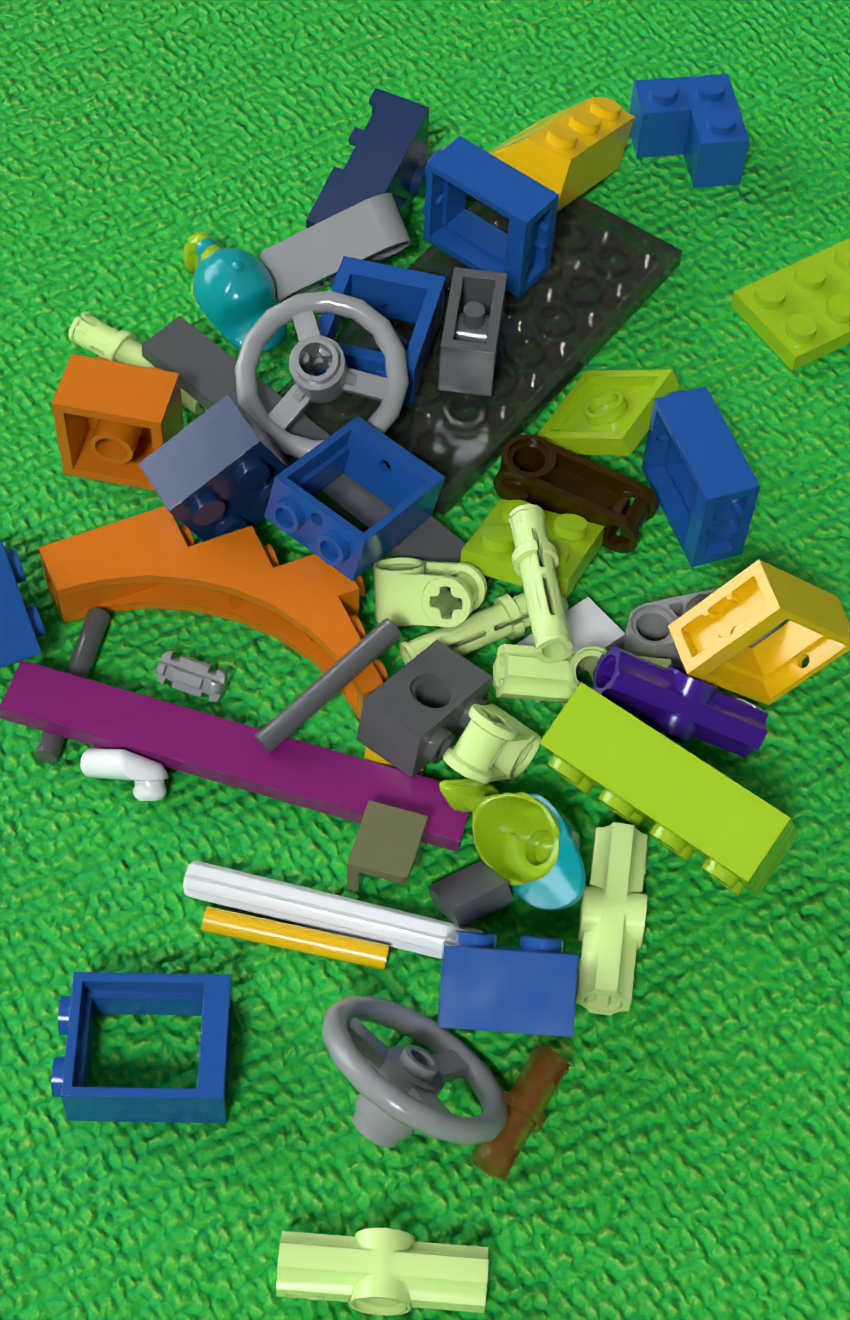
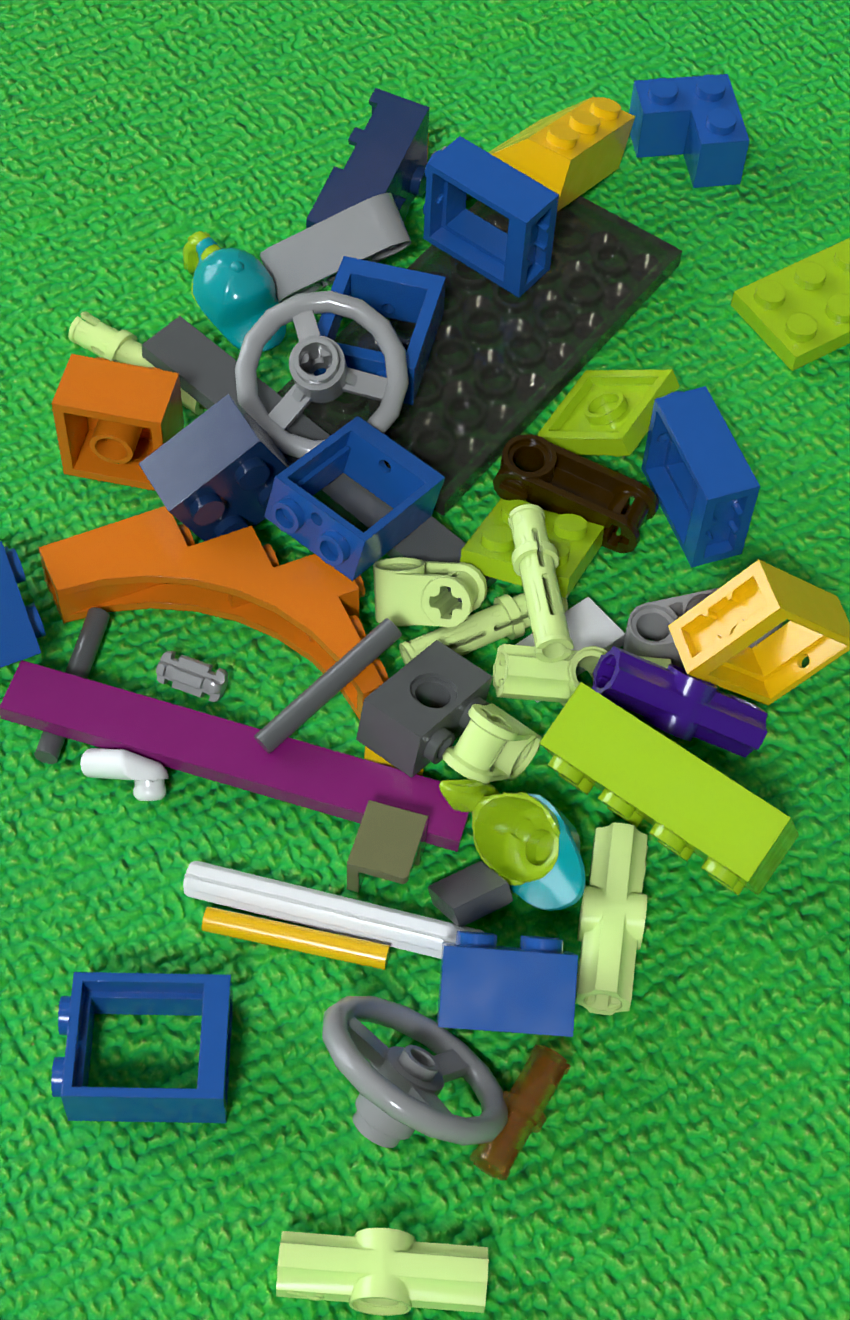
dark grey brick [438,267,507,396] -> none

